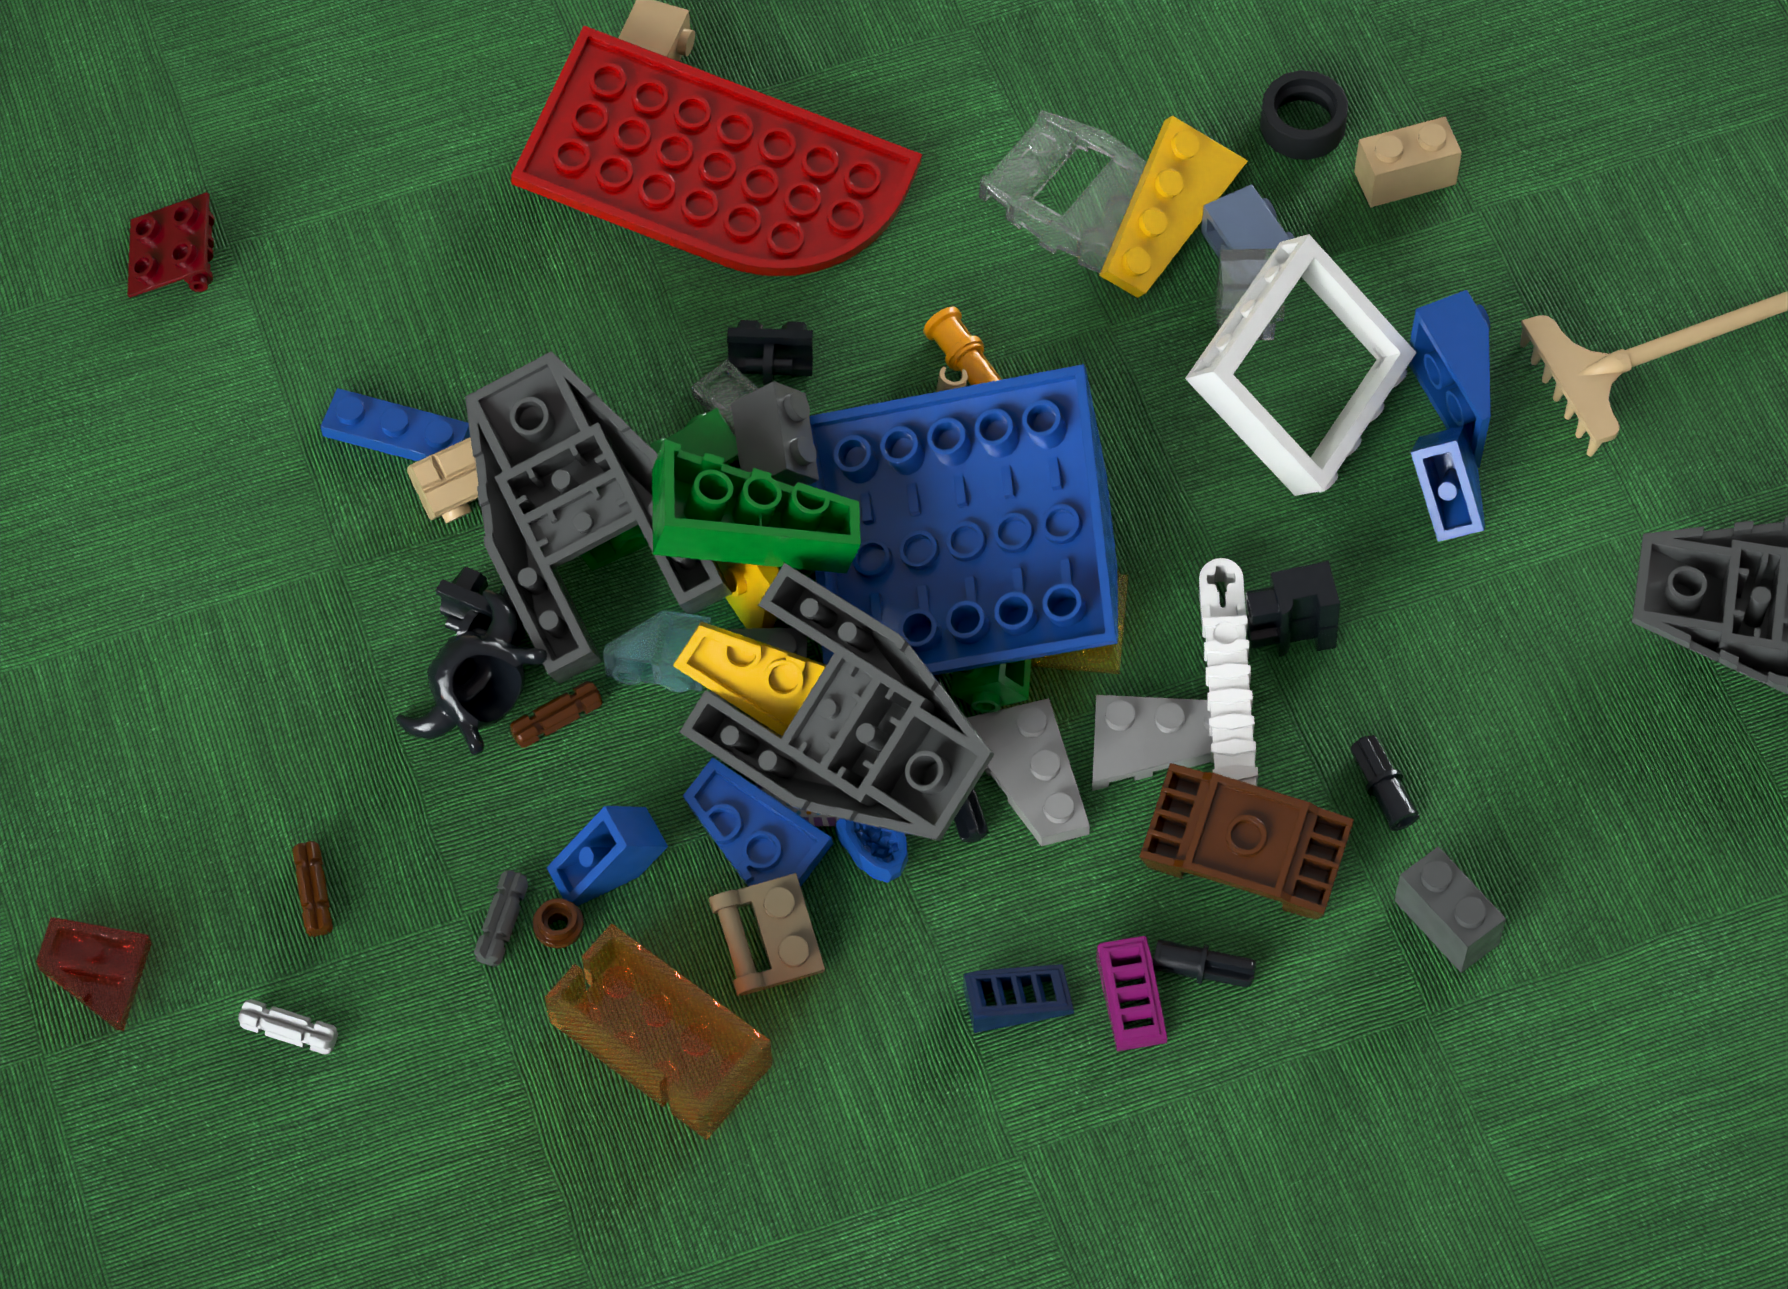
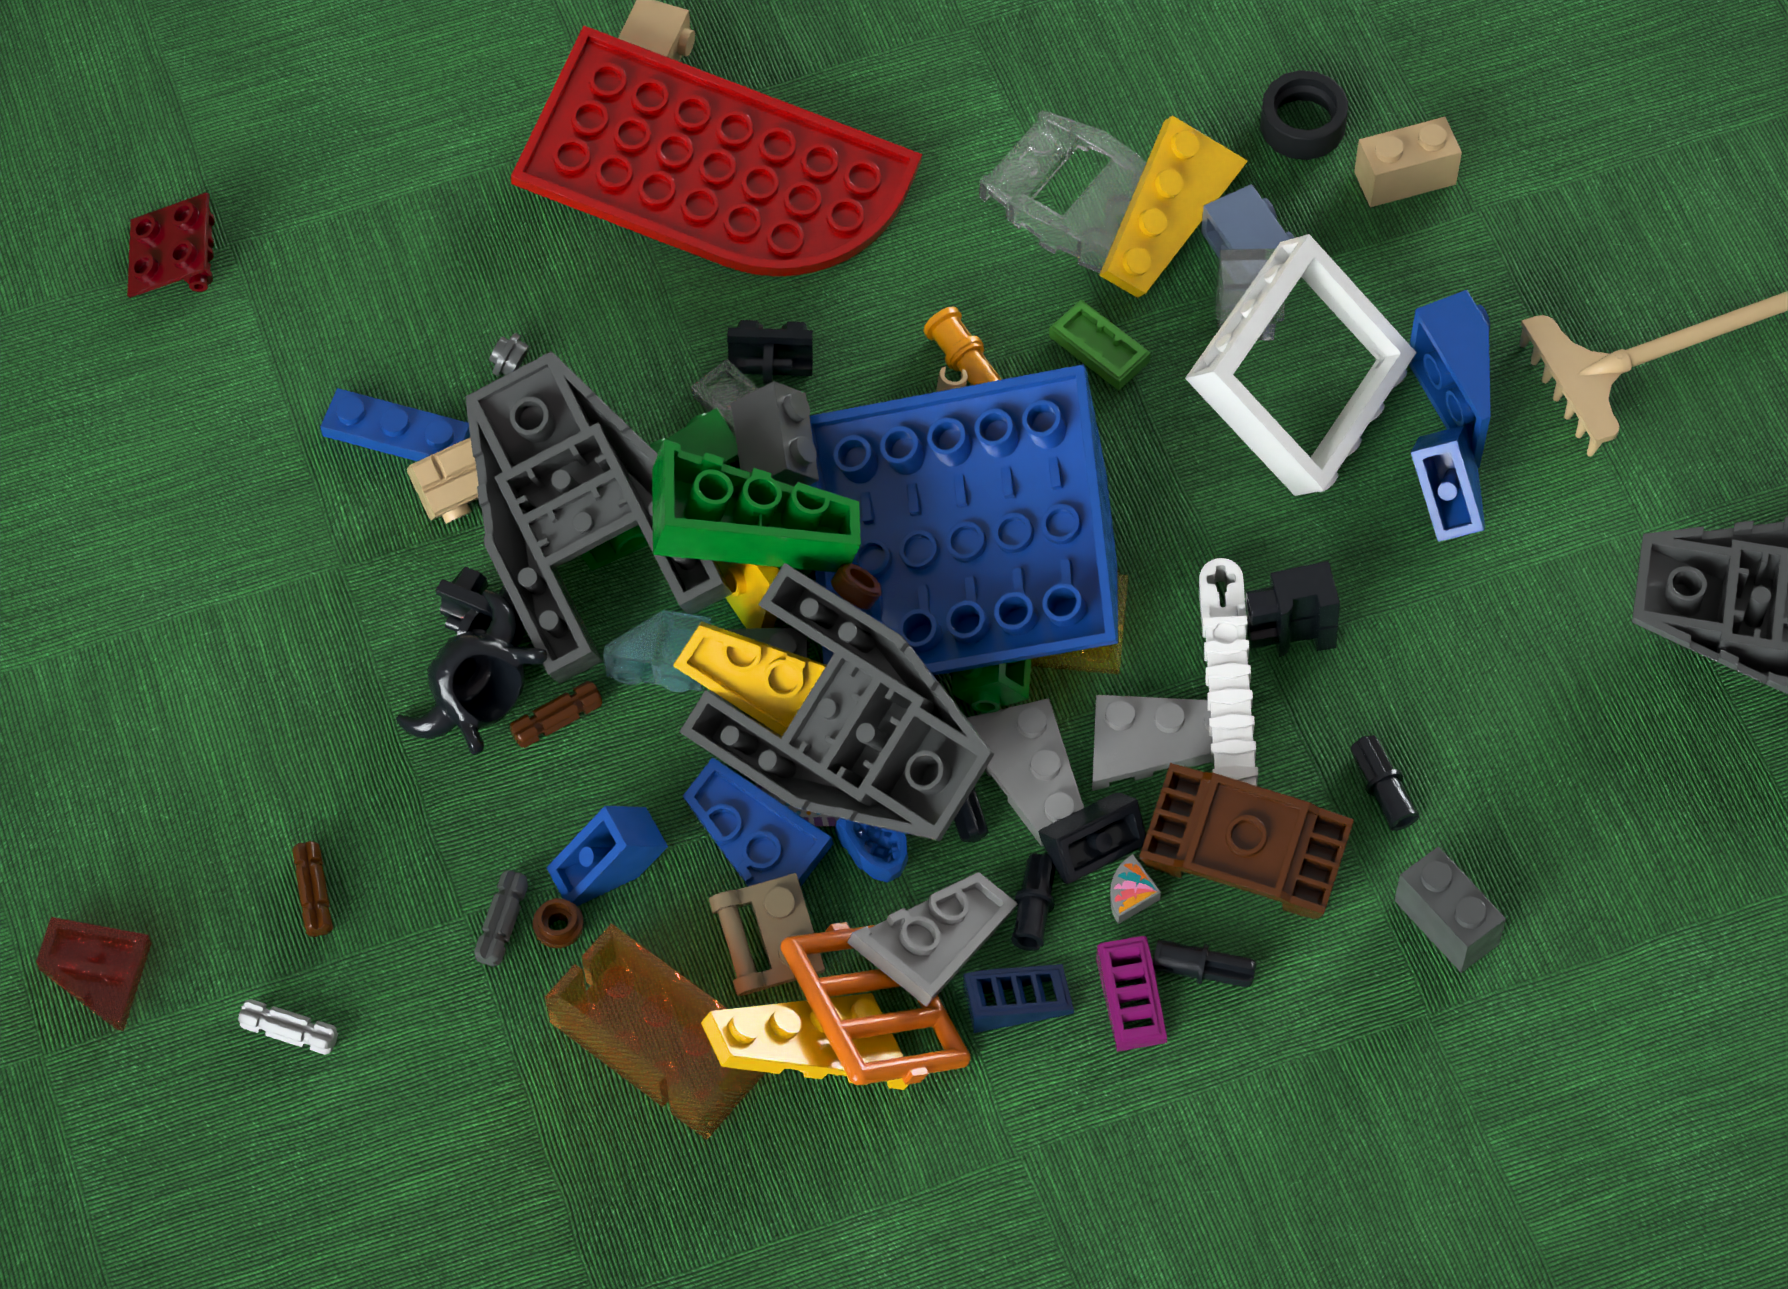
none -> dark grey plate [489,333,530,377]
none -> yellow wing [701,993,909,1090]
none -> orange bar [780,922,971,1085]
none -> reddish brown tile [831,563,882,609]
none -> light grey wing [847,872,1018,1007]
none -> black axle [1011,853,1056,951]
none -> black slope [1038,792,1146,884]
none -> bright green plate [1049,300,1151,391]
none -> tile [1110,854,1161,924]

